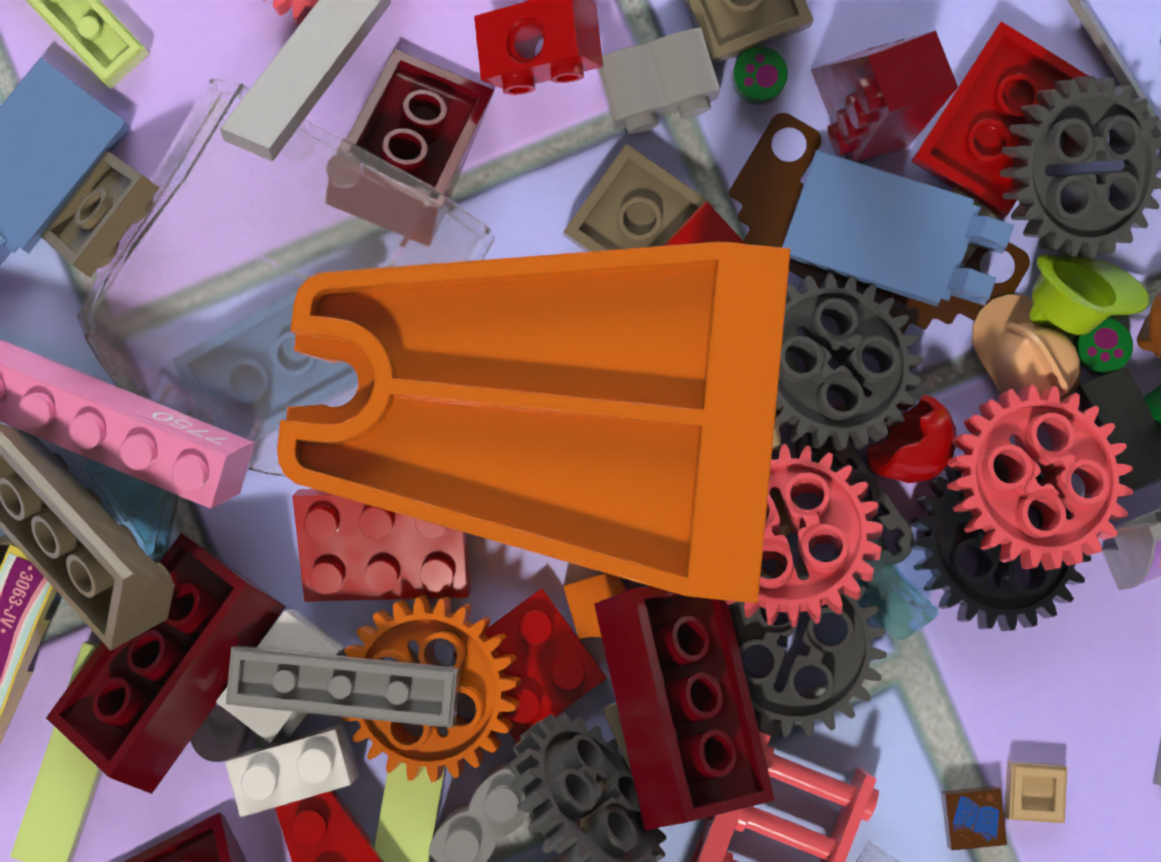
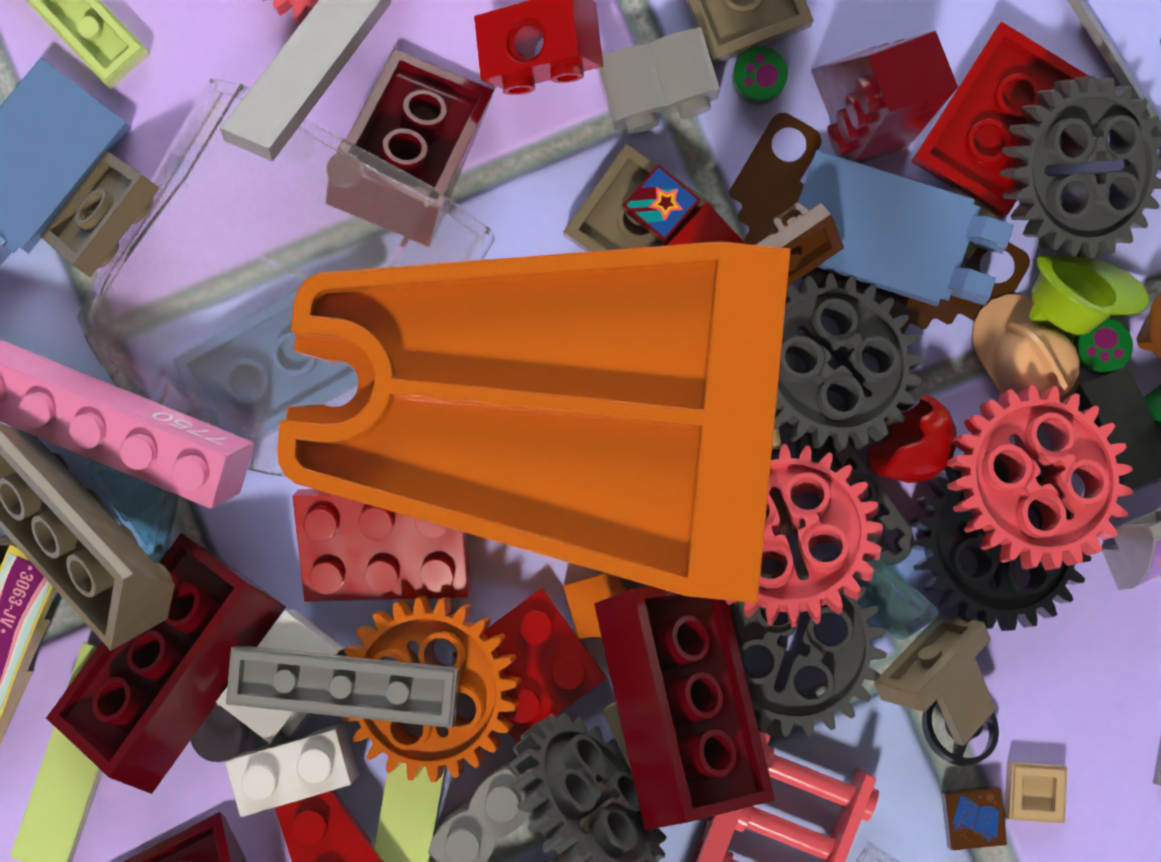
none -> tile [622,164,701,244]
none -> reddish brown hinge [756,202,844,287]
none -> dark tan piece [874,613,999,766]

